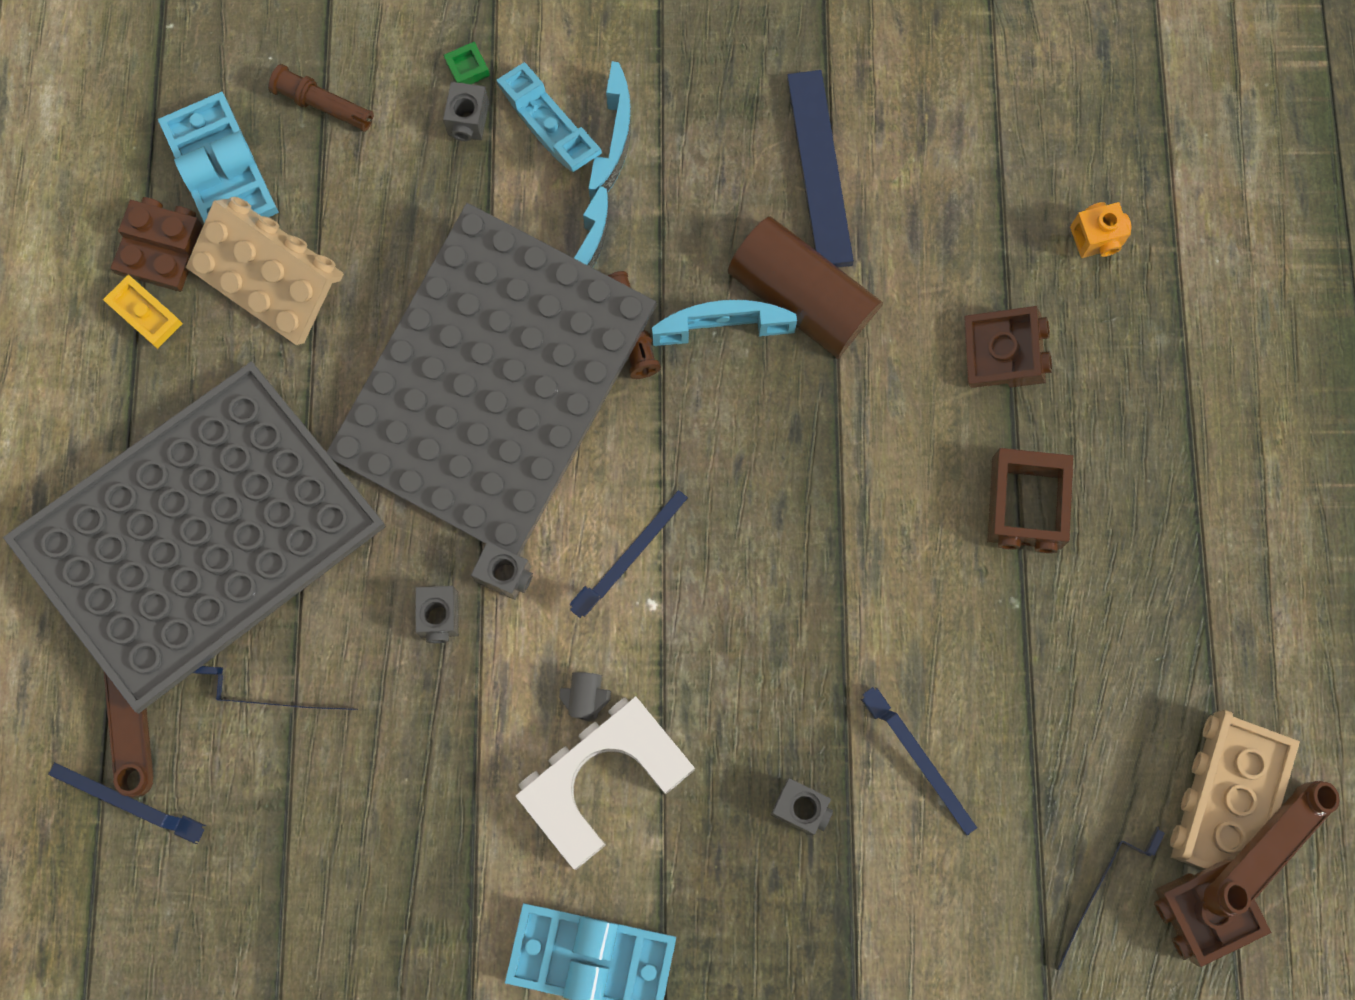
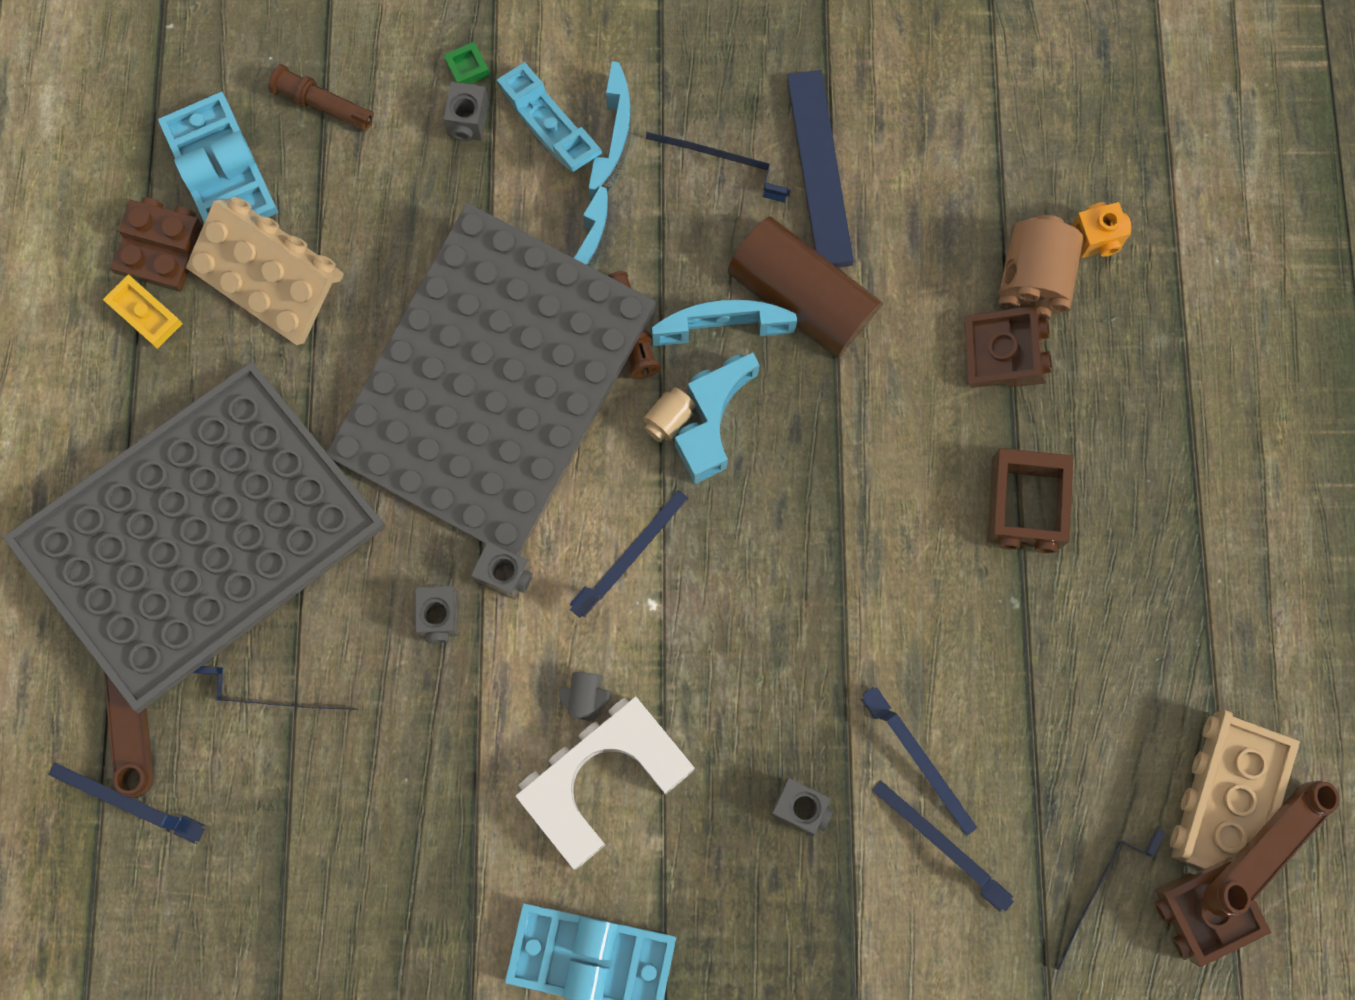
none -> tan brick [643,387,696,442]
none -> dark blue piece [646,132,791,203]
none -> medium azure arch [675,353,760,485]
none -> dark blue piece [872,780,1014,912]
none -> medium nougat cylinder [999,215,1083,320]

